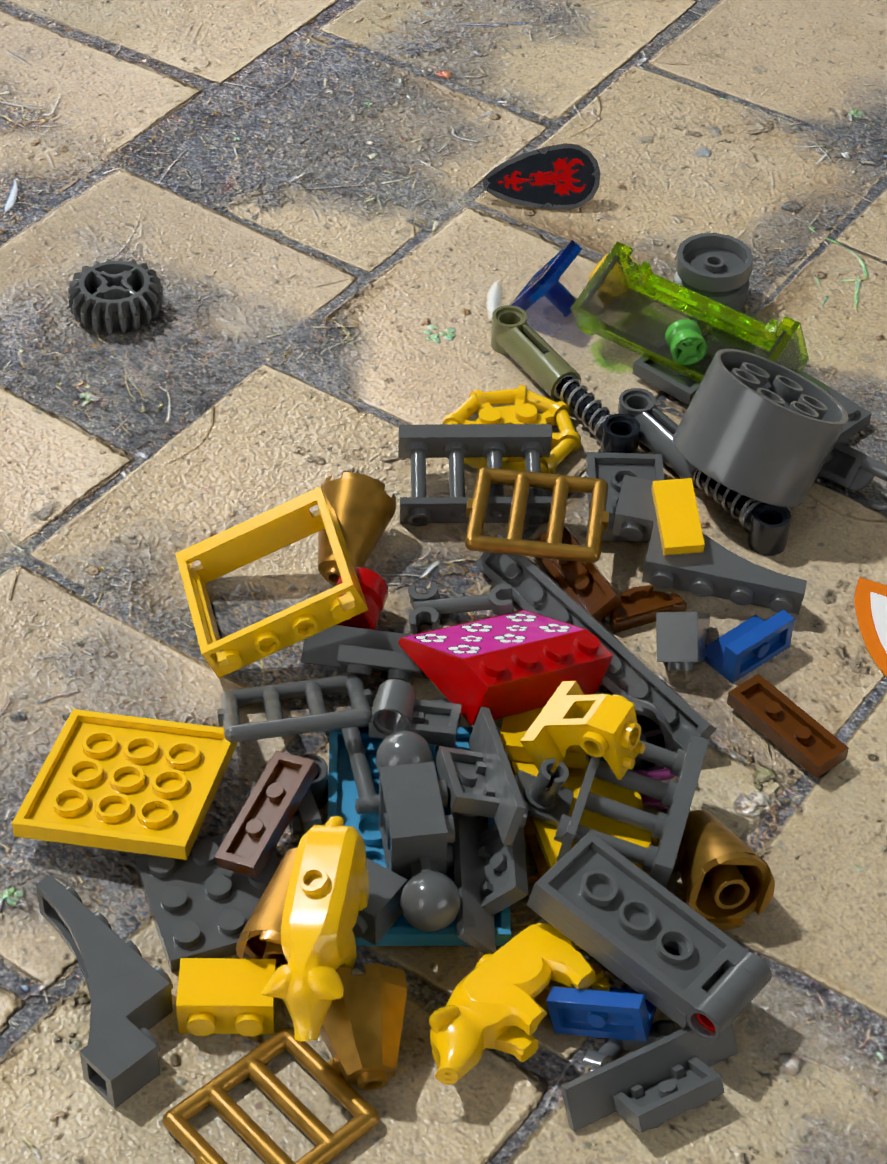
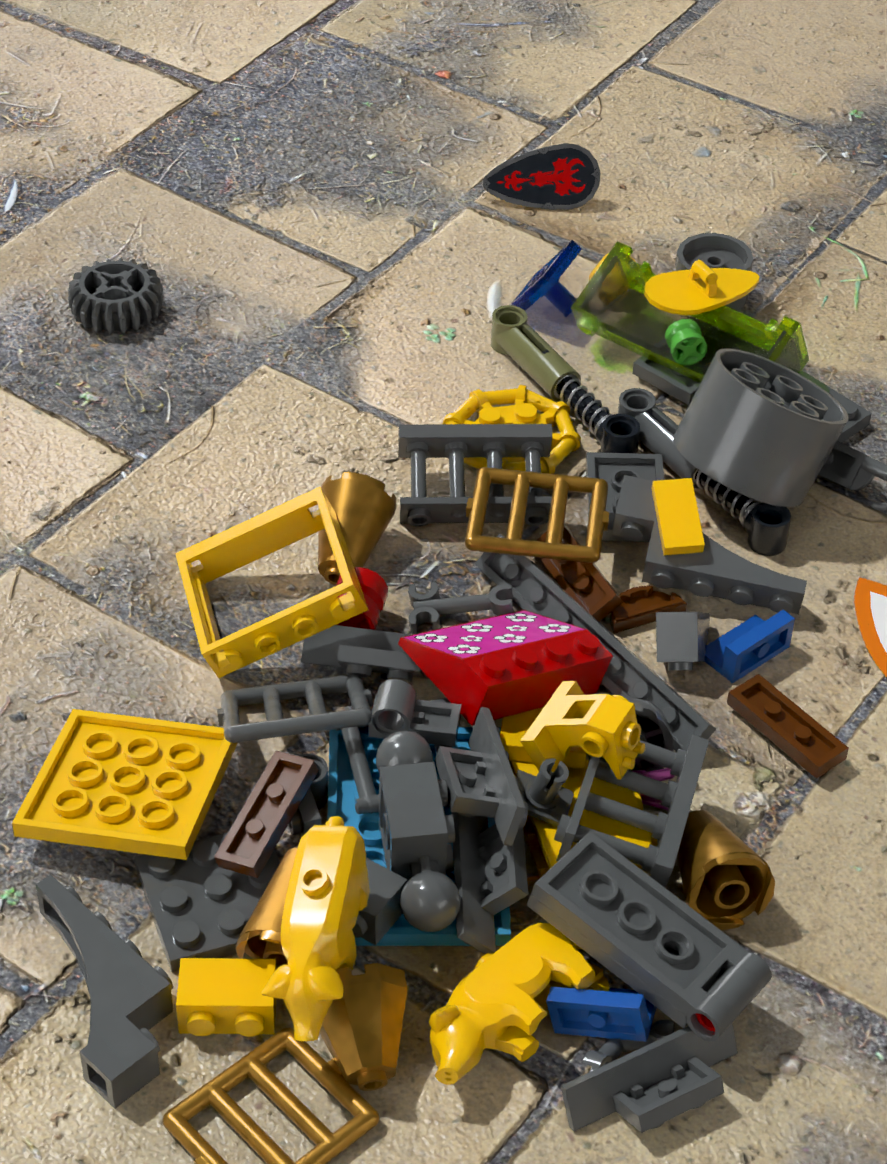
none -> yellow shield [644,260,759,315]

